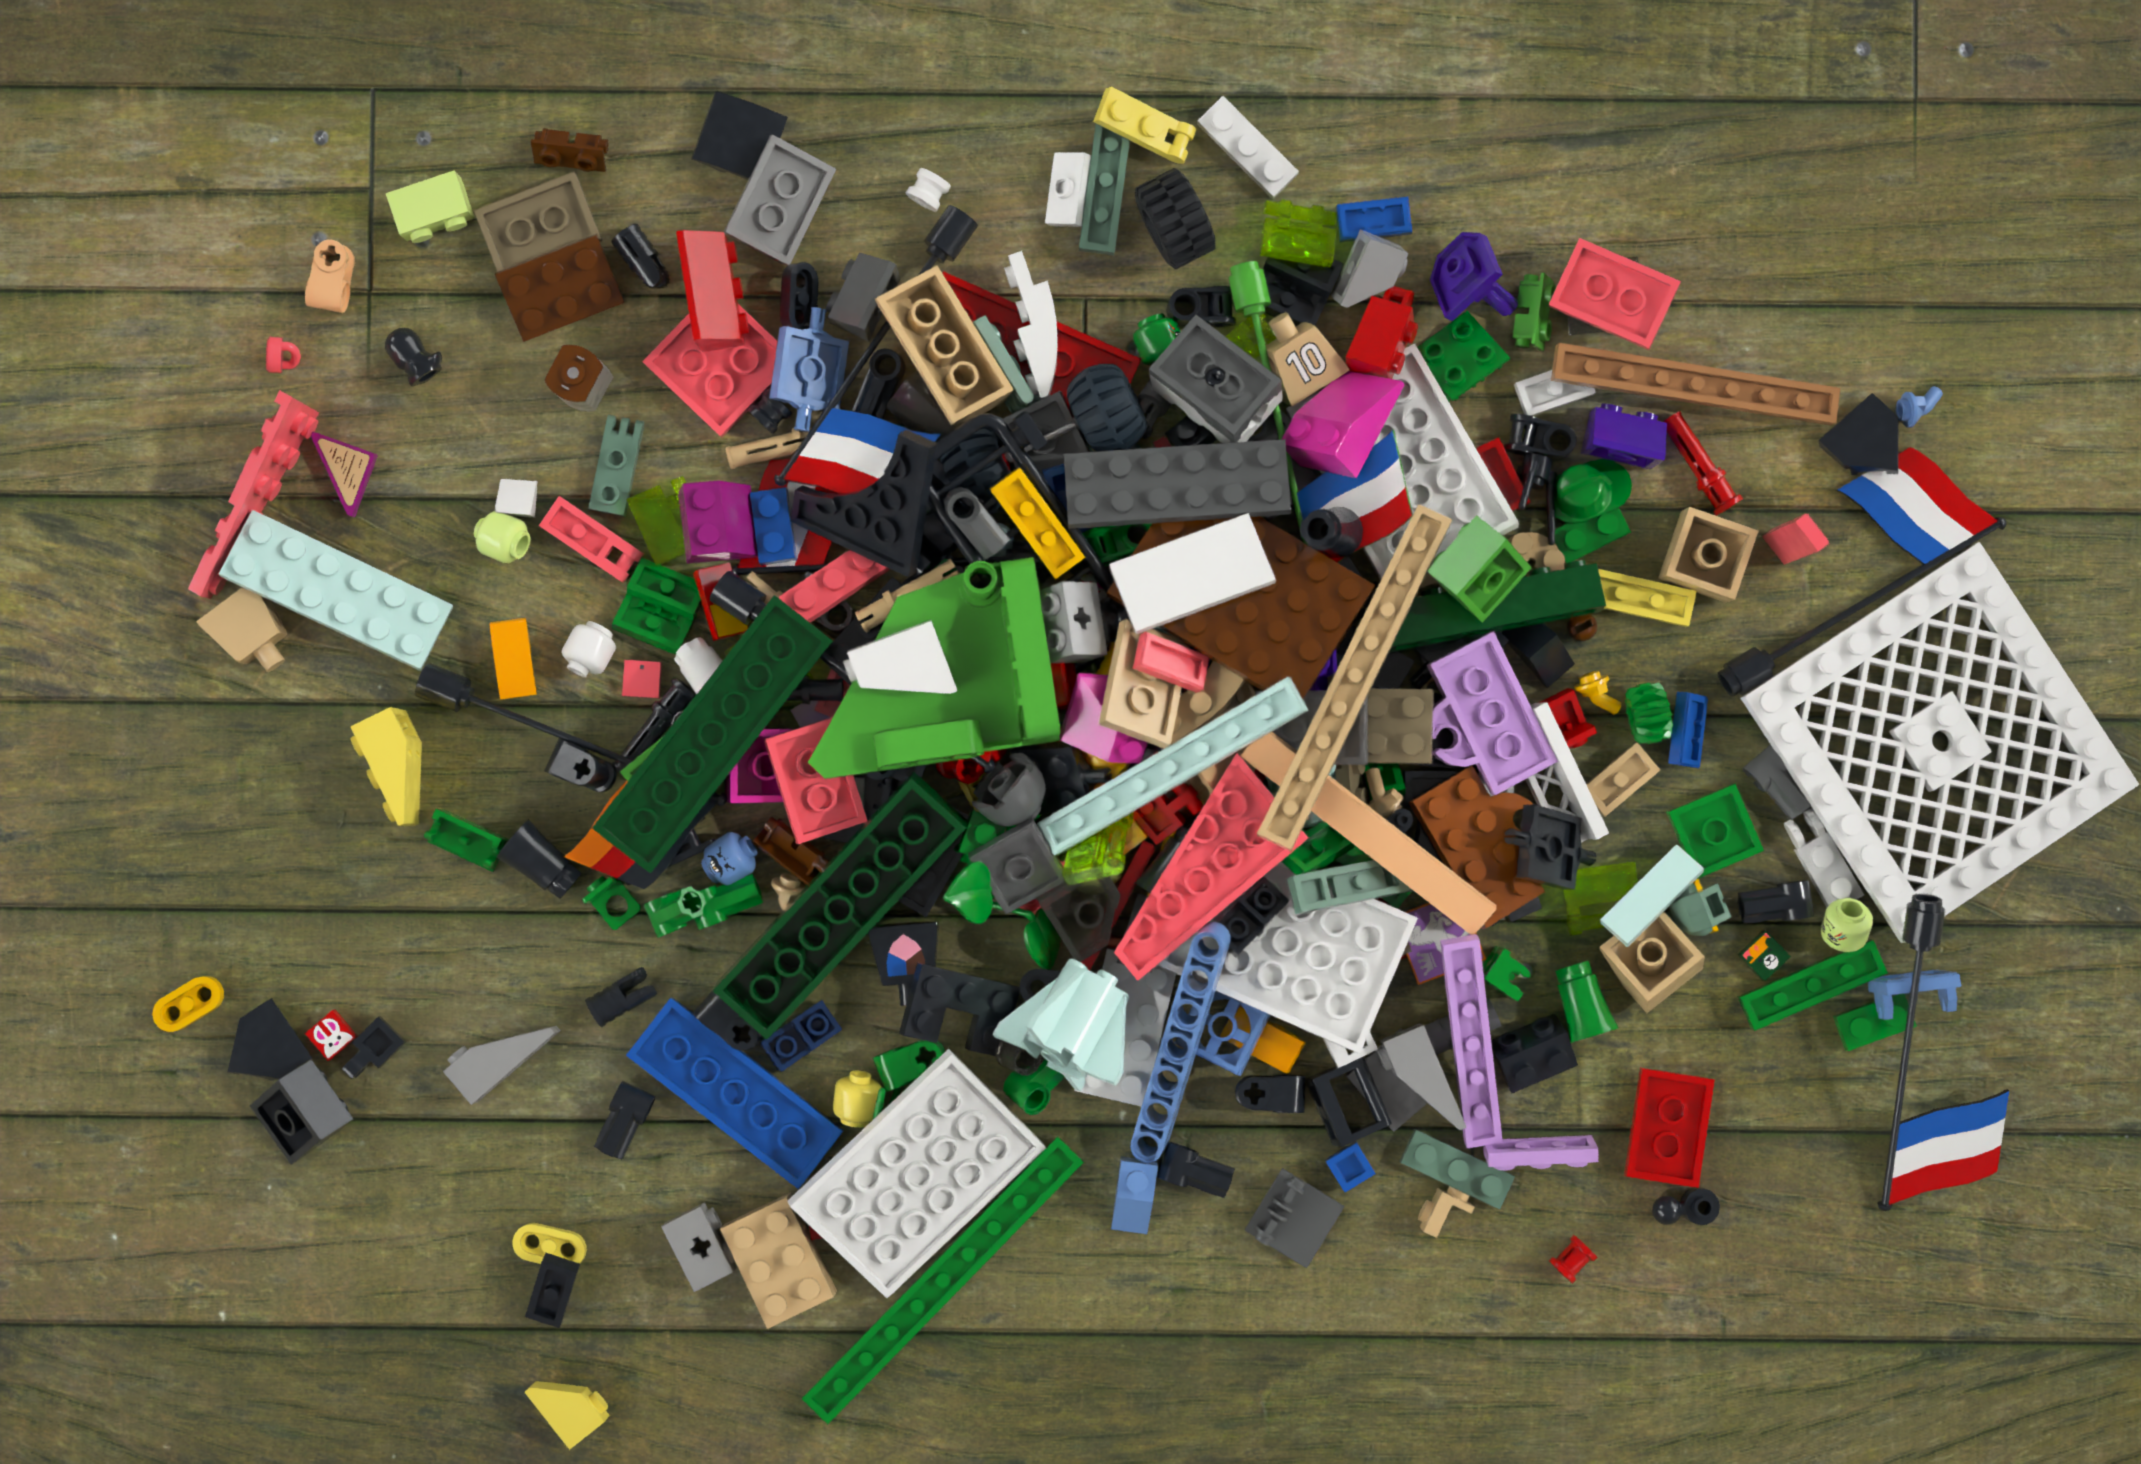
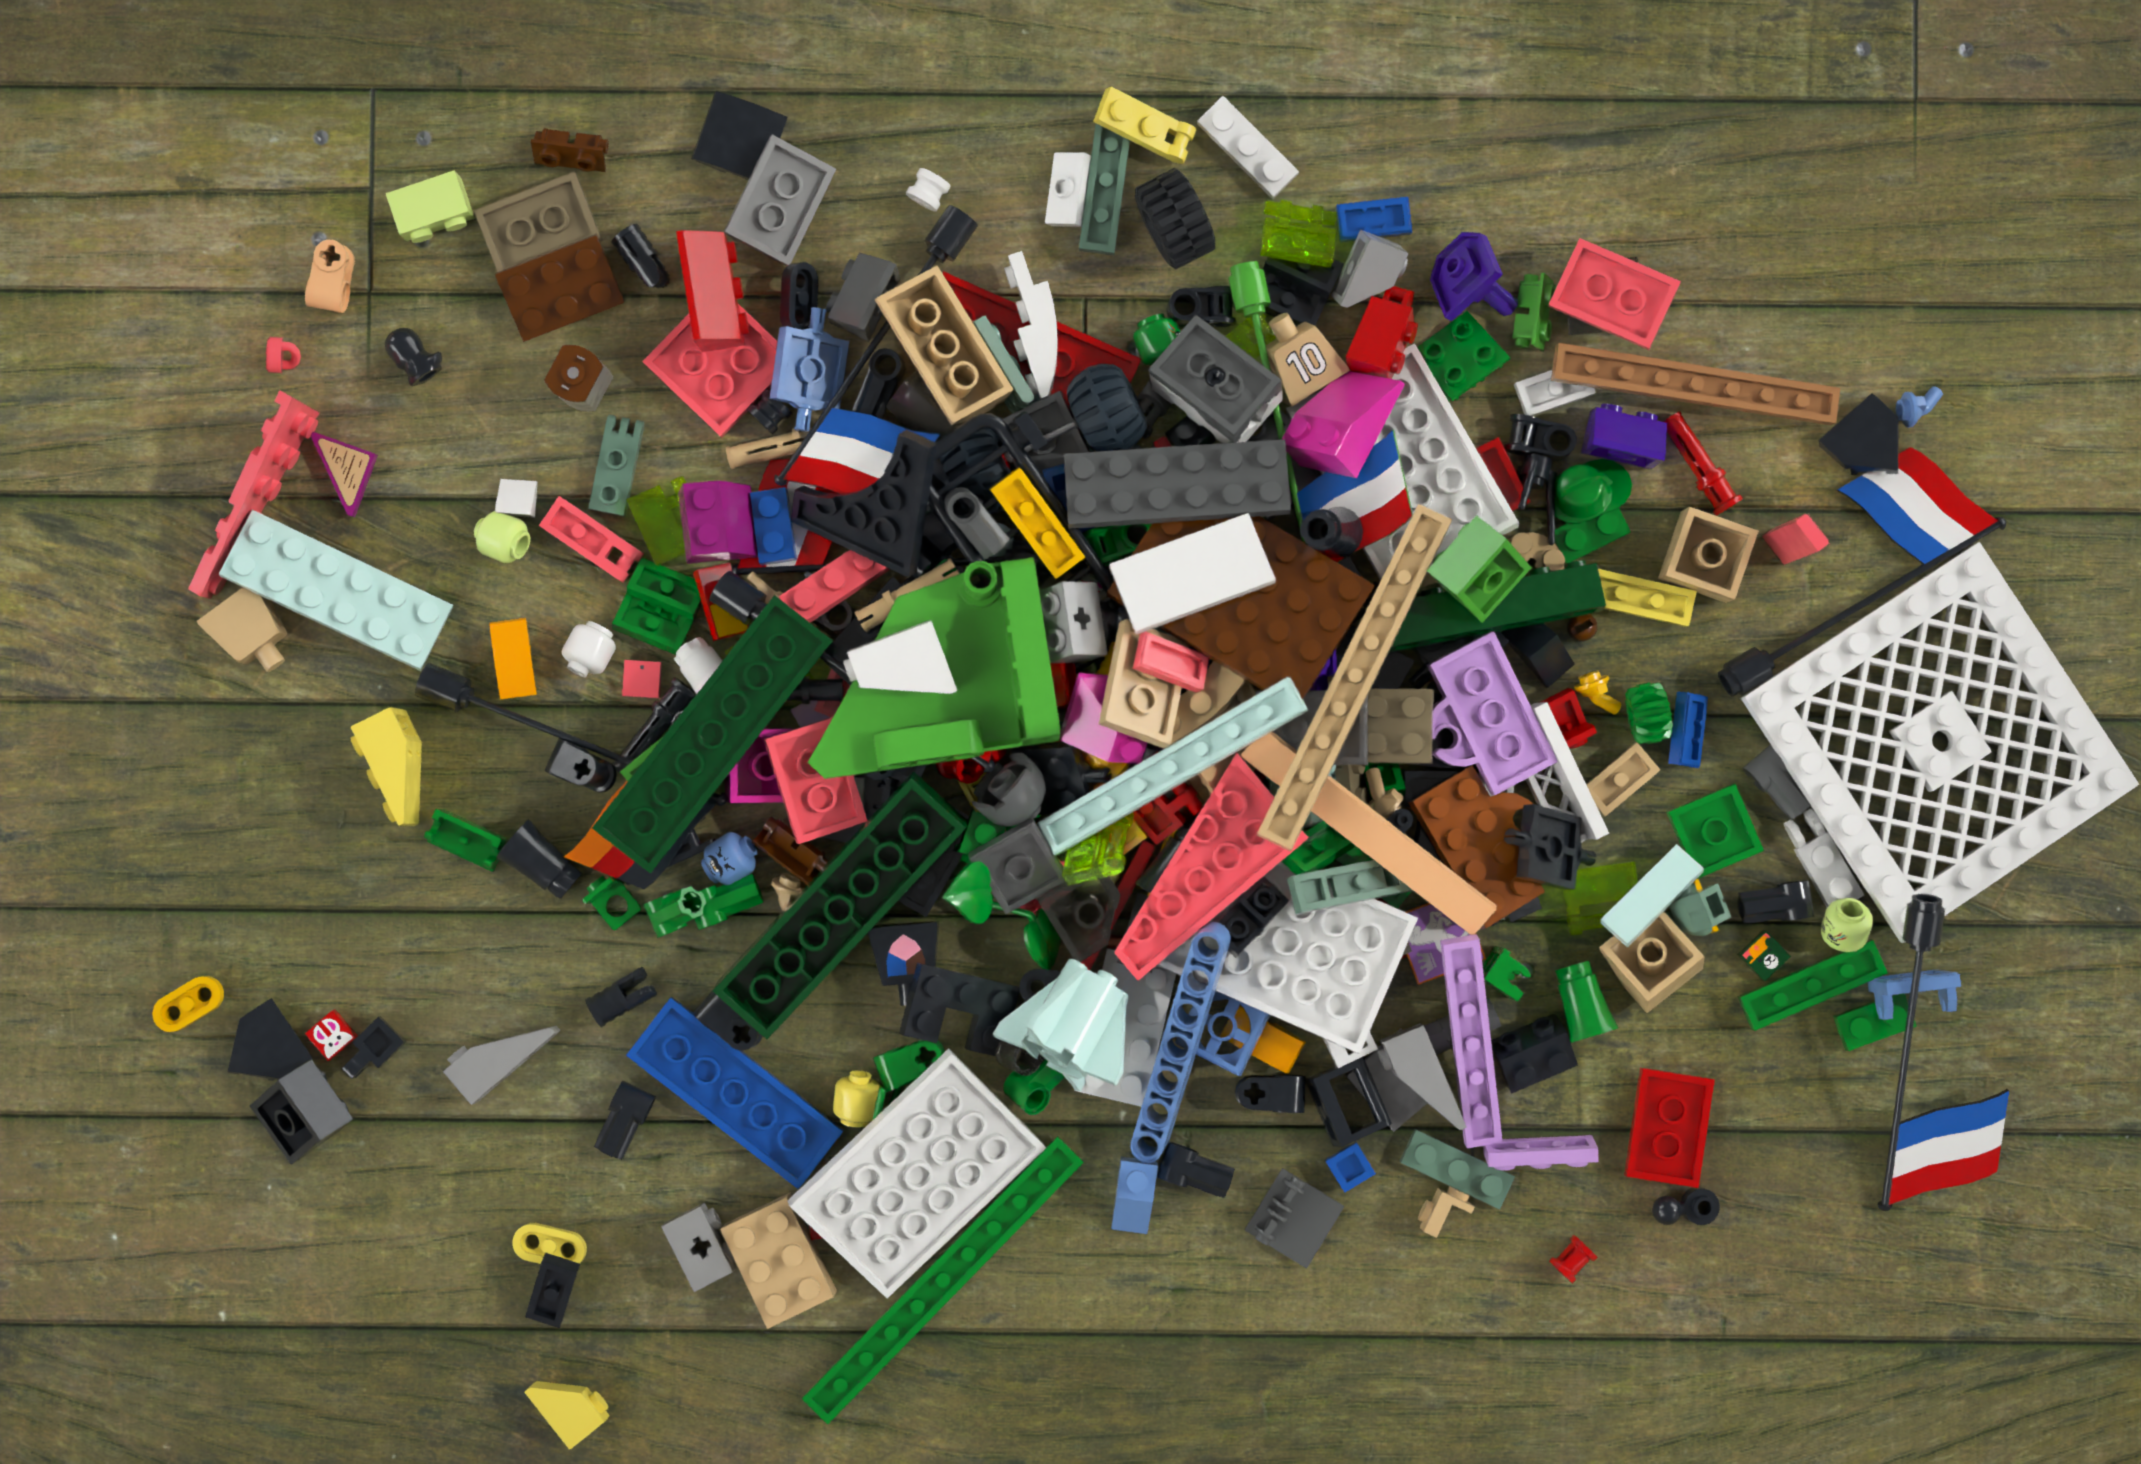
dark blue slope [759,1000,842,1073] -> none

